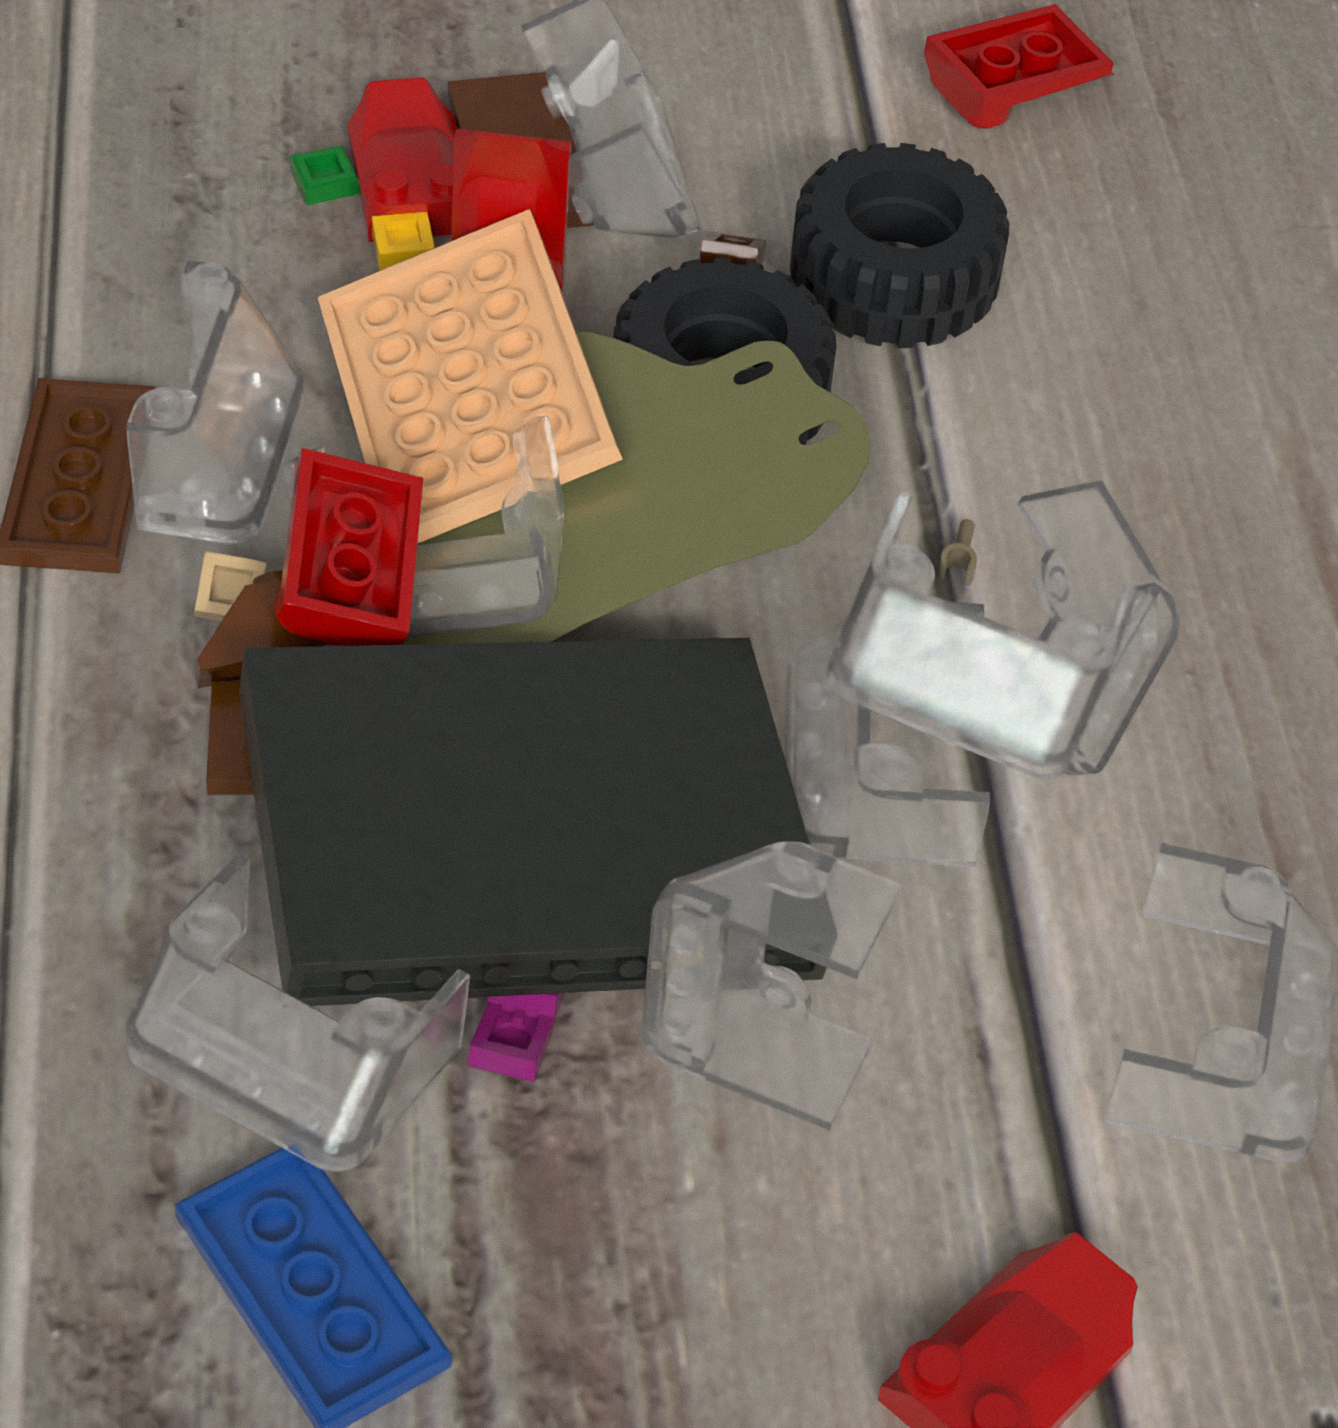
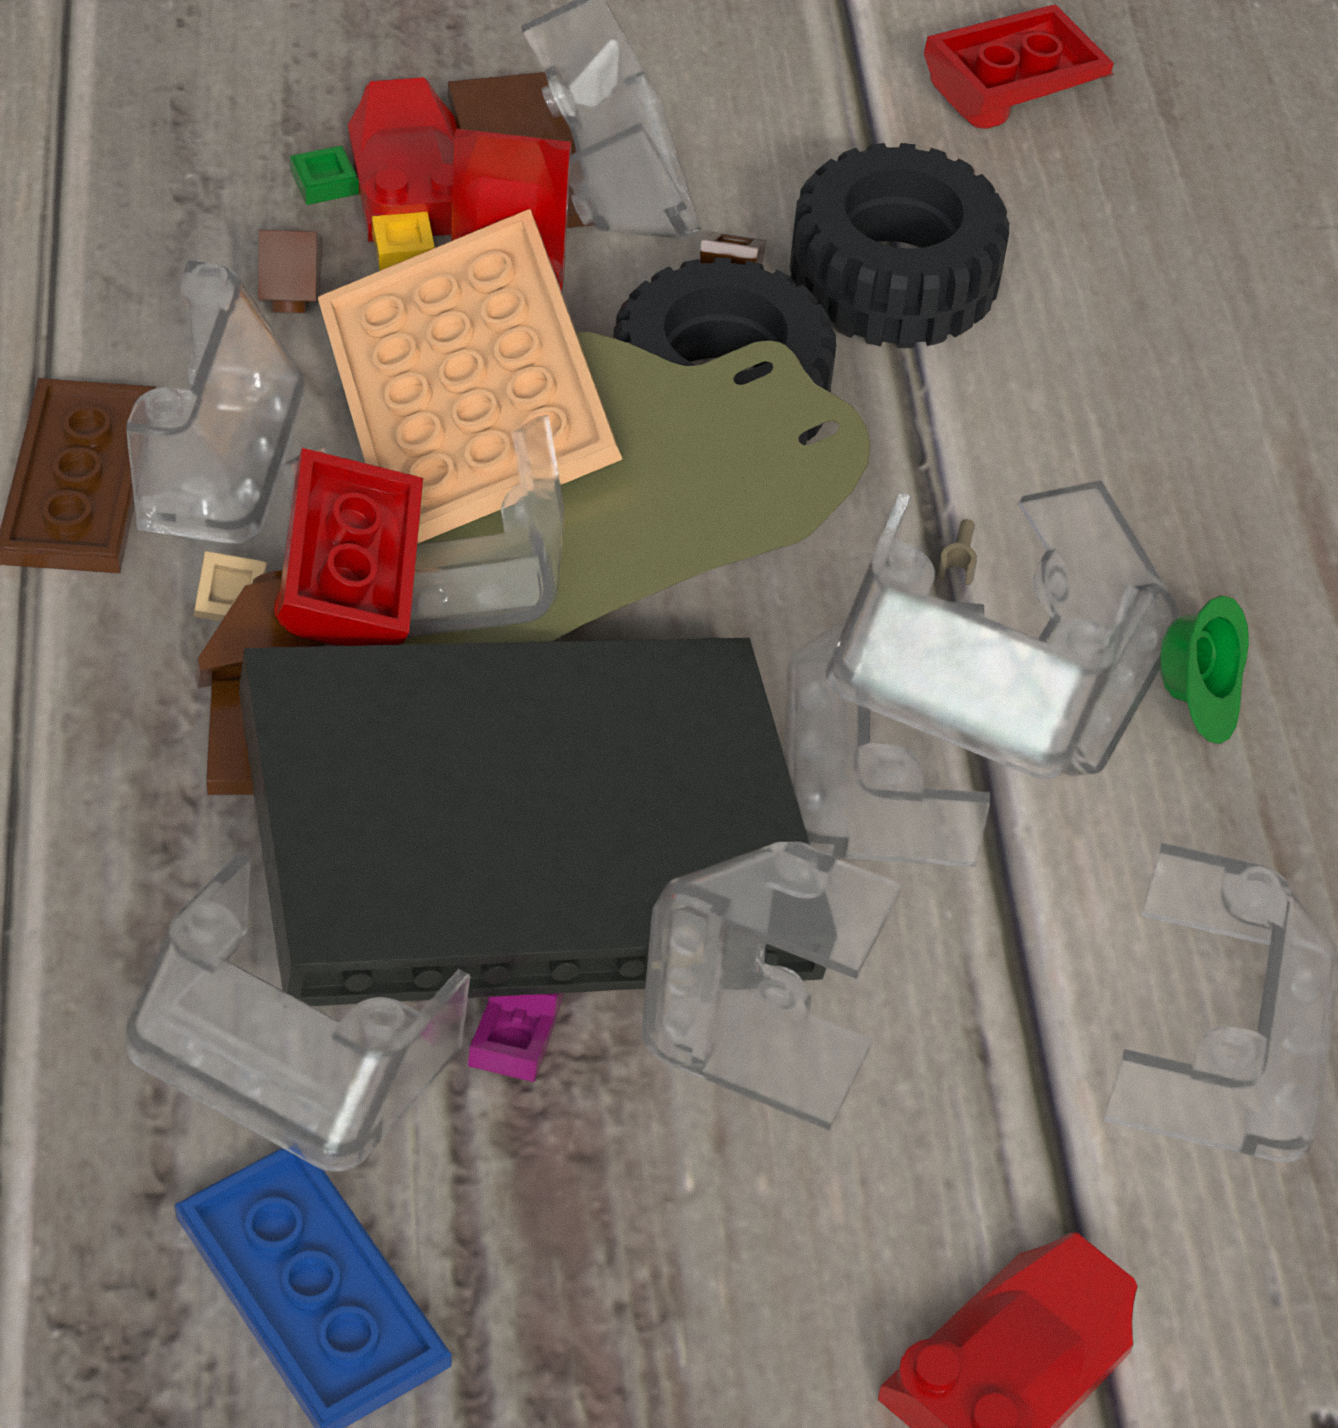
none -> reddish brown slope [258,230,323,314]
none -> green piece [1159,595,1249,744]

